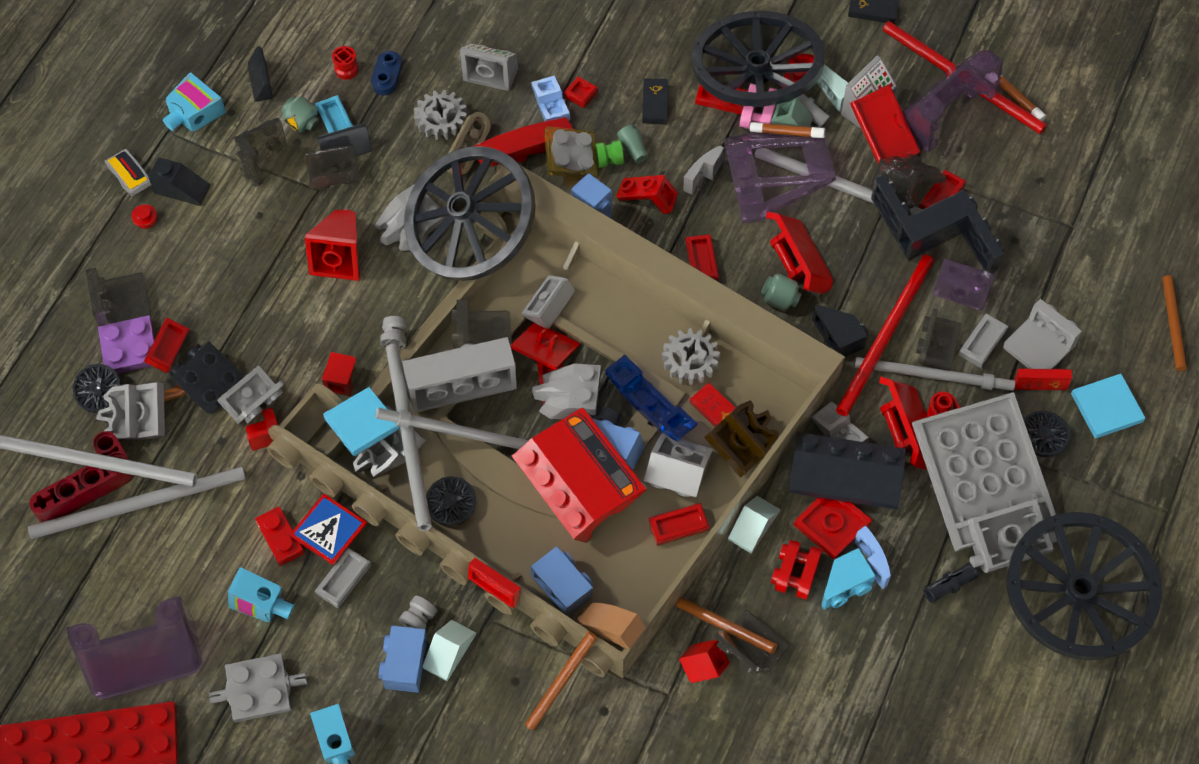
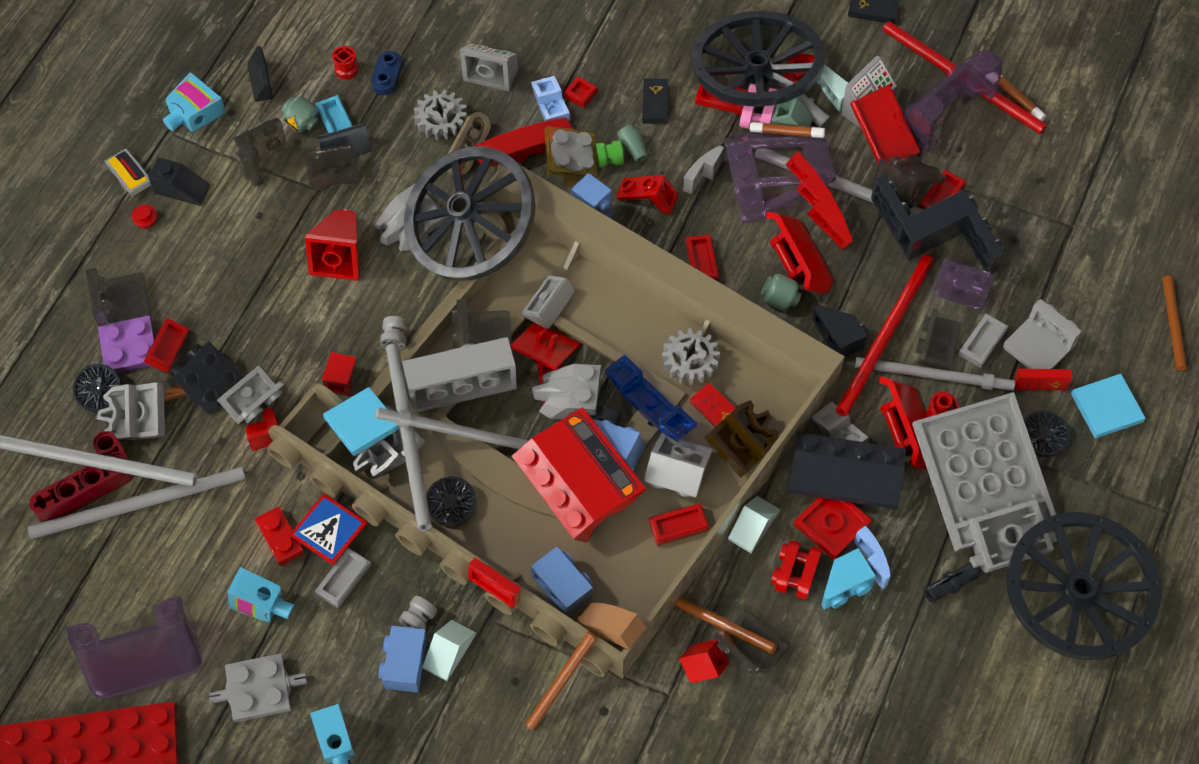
none -> red slope [785,151,853,250]

